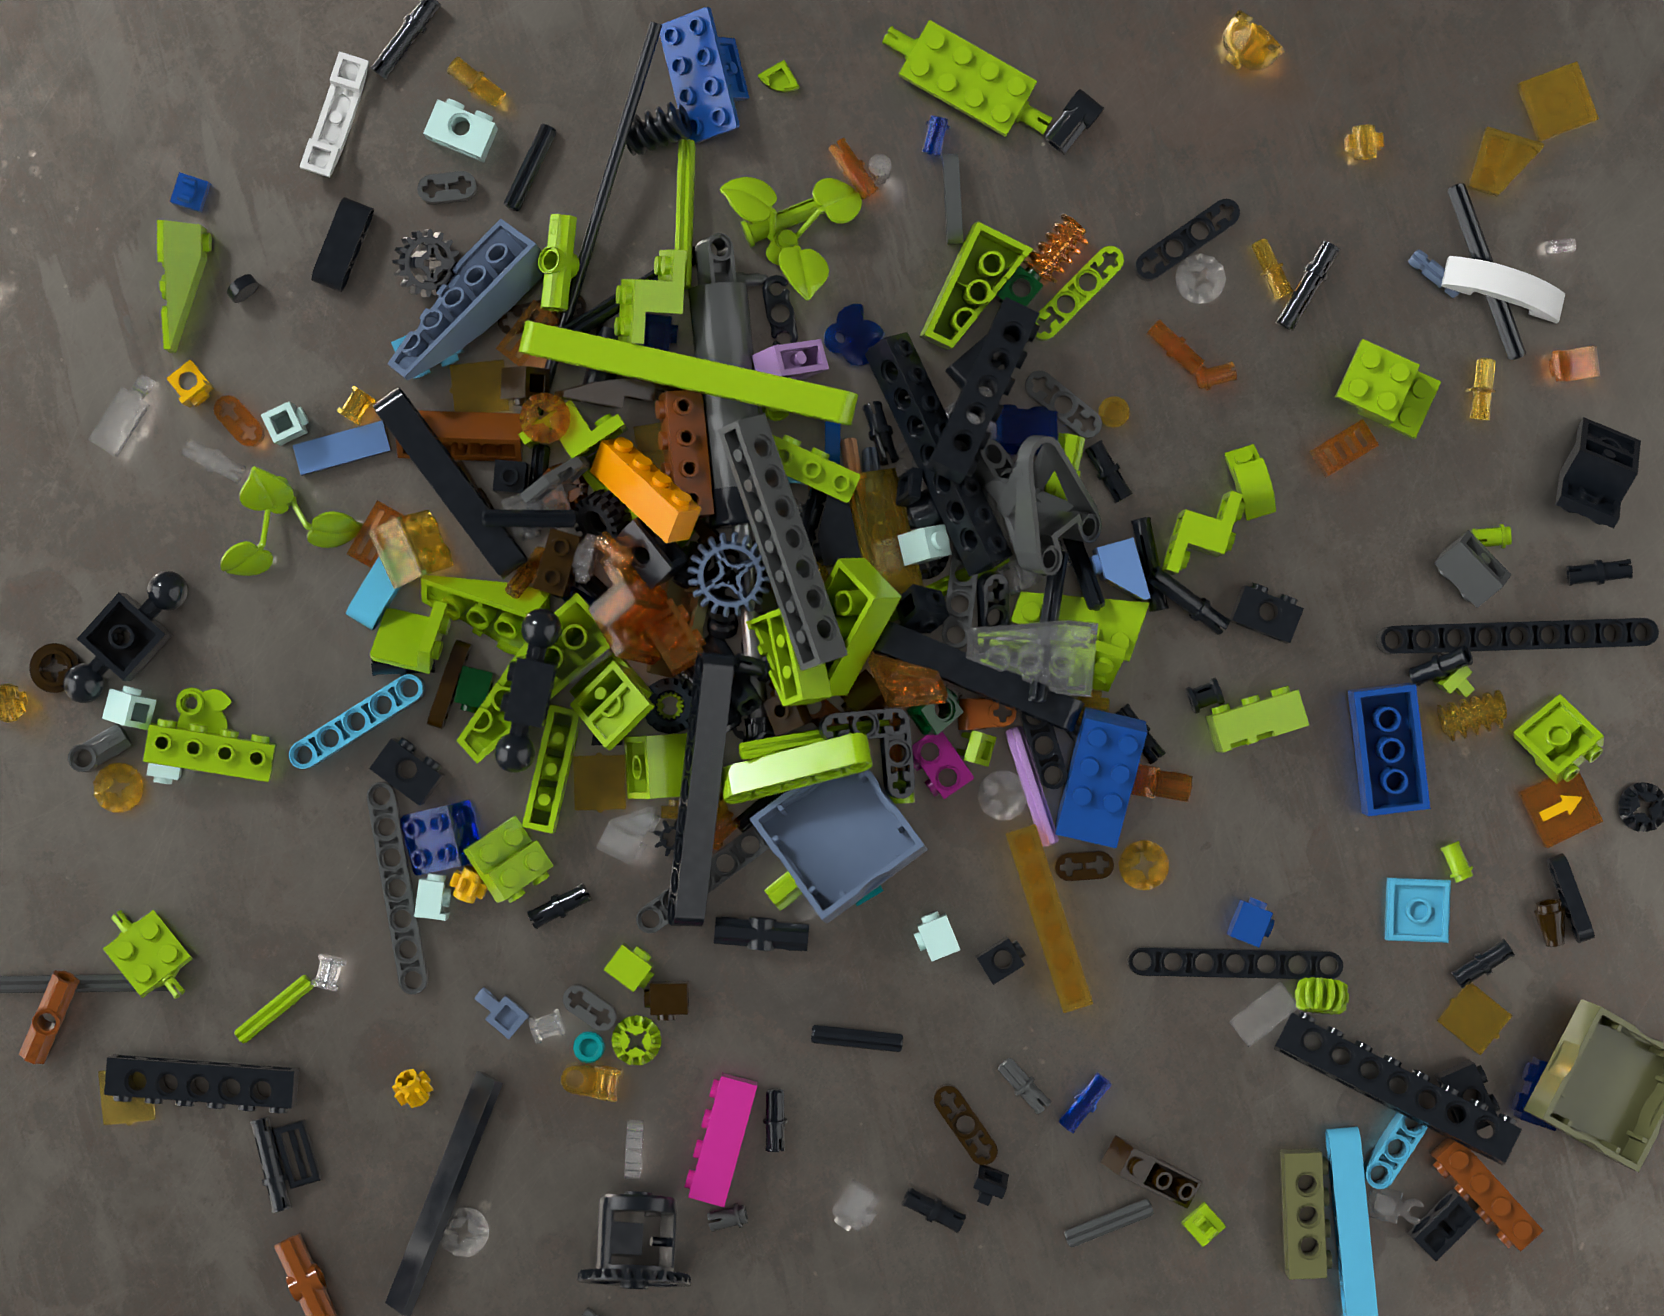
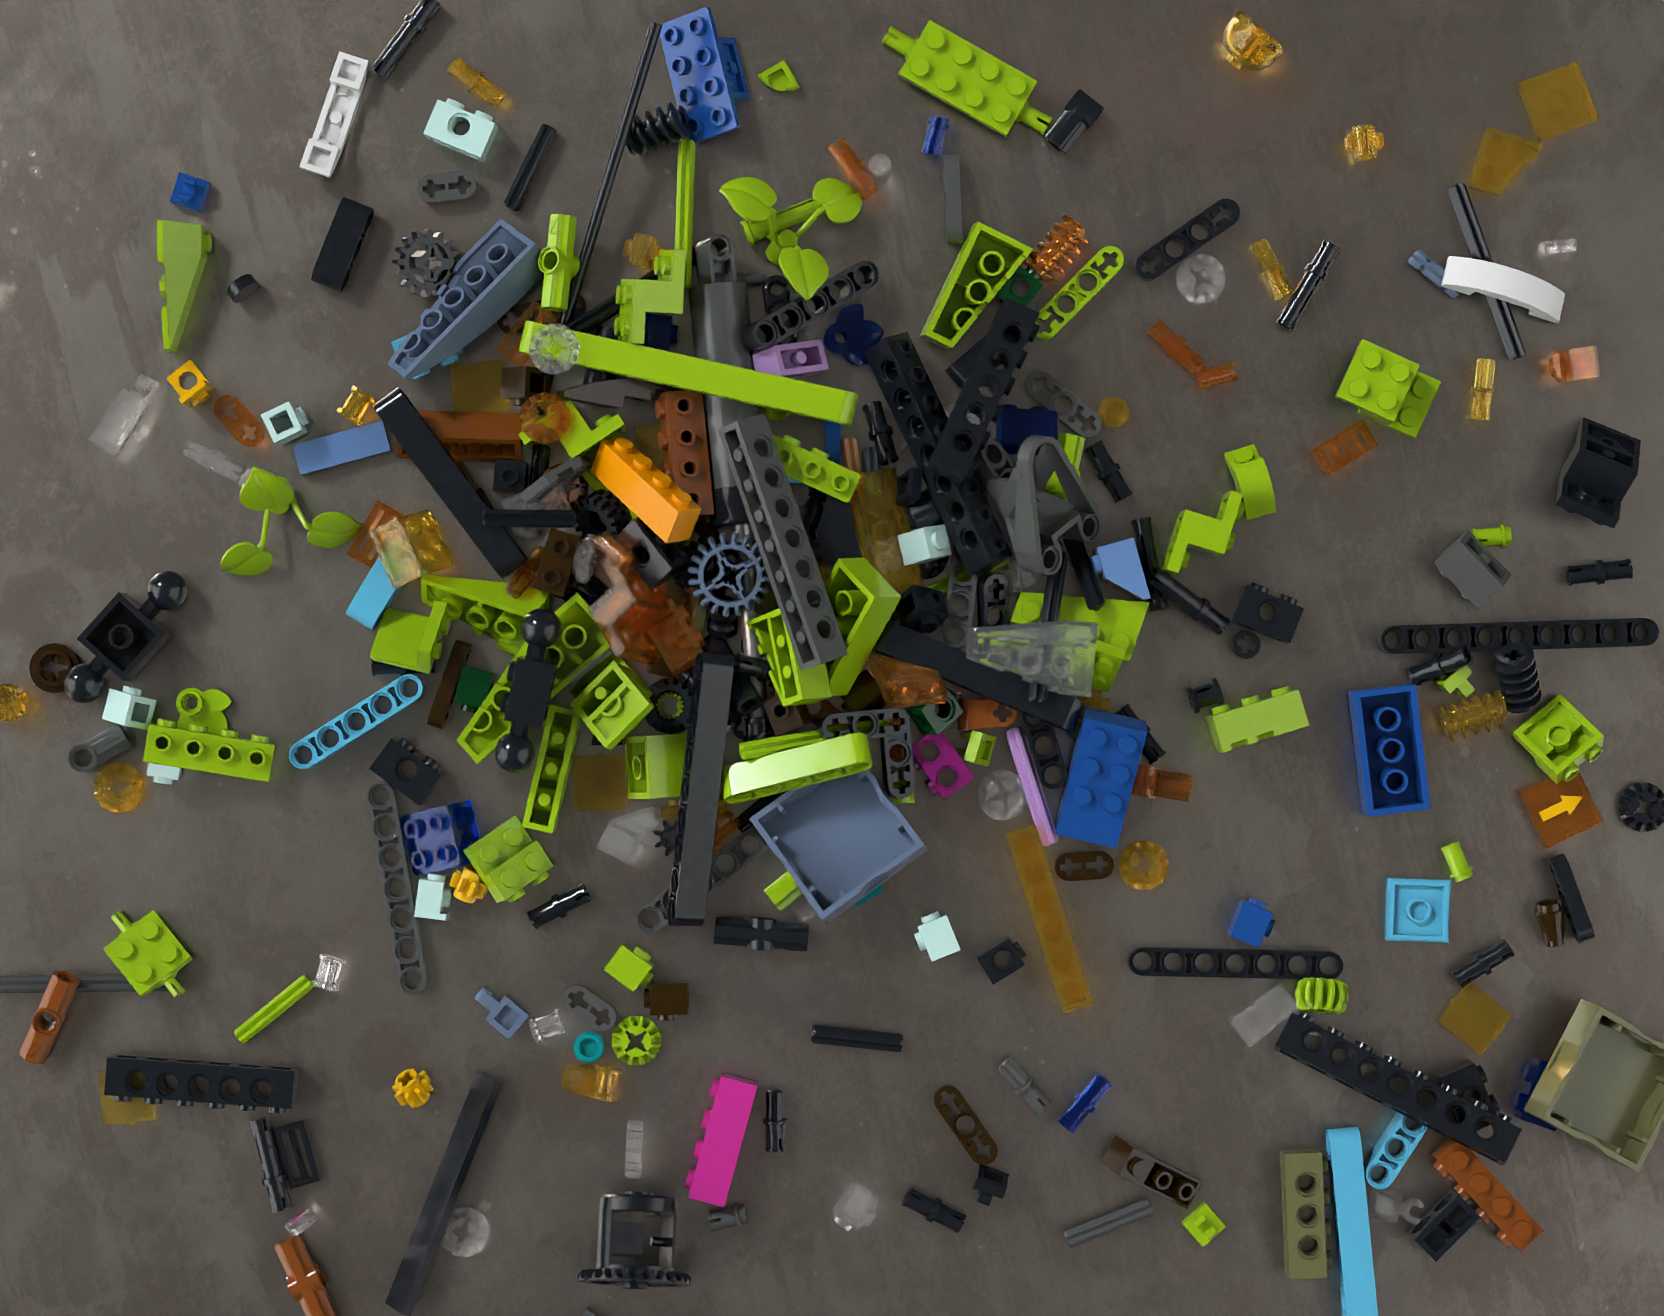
none -> clear tile [284,1208,317,1236]
none -> clear gear [529,324,580,375]
none -> clear yellow gear [623,233,663,269]
none -> black beam [743,260,879,352]
none -> black bush [1231,630,1261,659]
none -> black piece [1494,642,1542,714]

